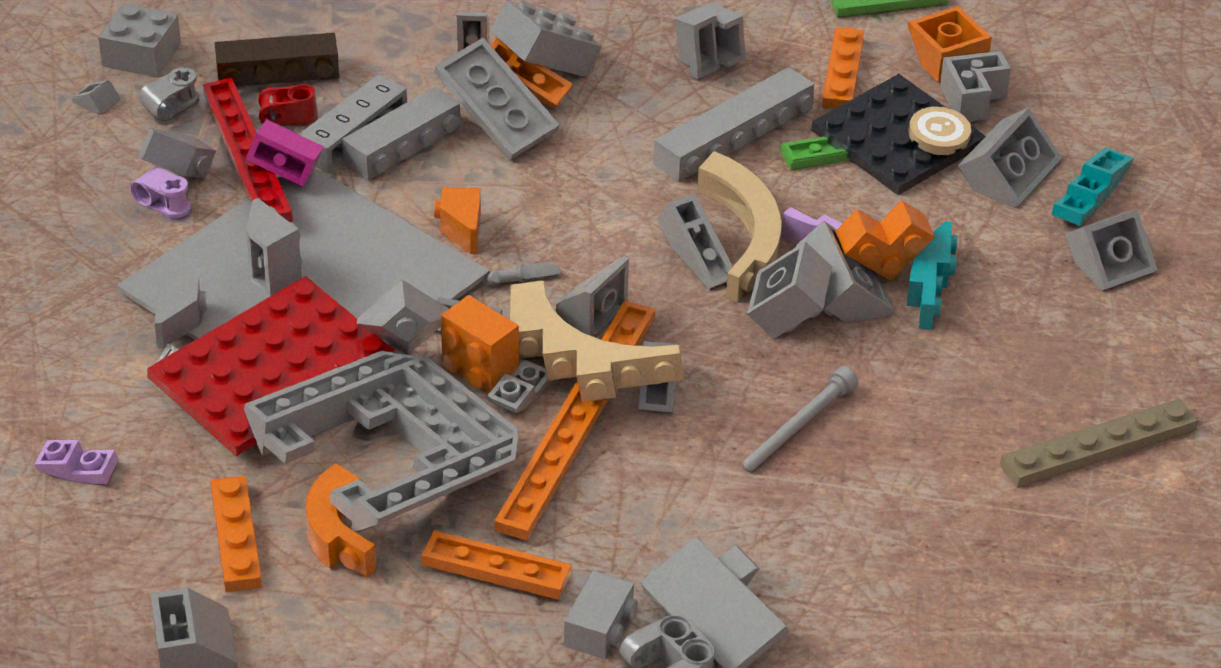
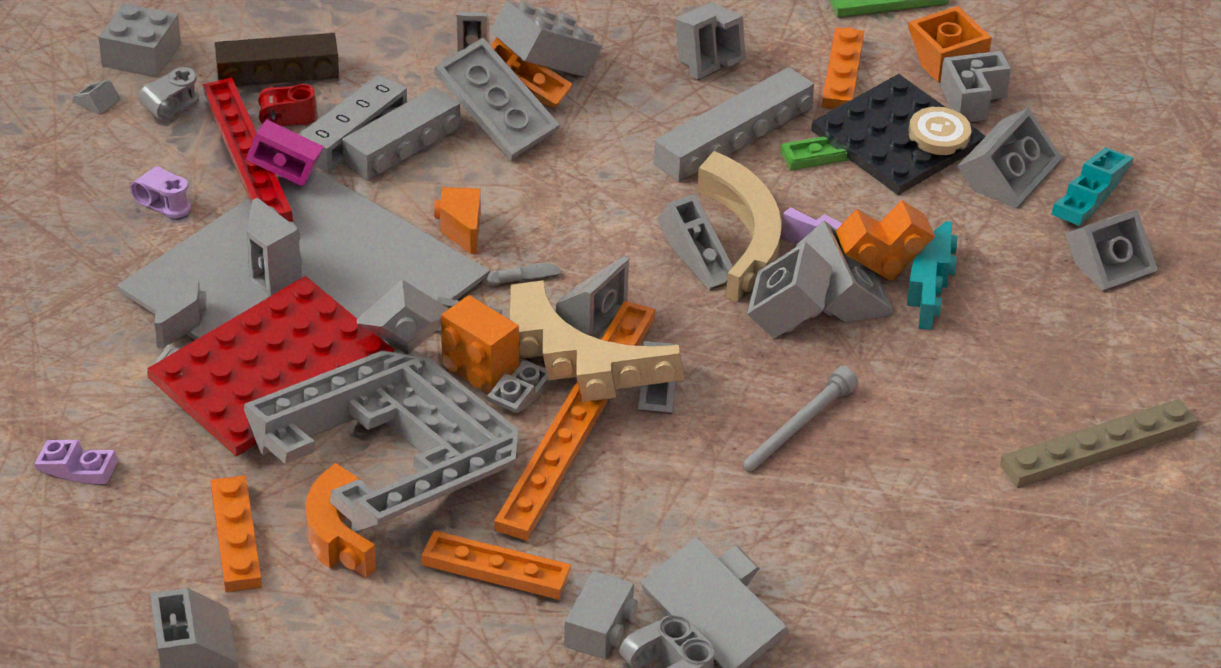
light grey slope [138,128,217,179] -> none

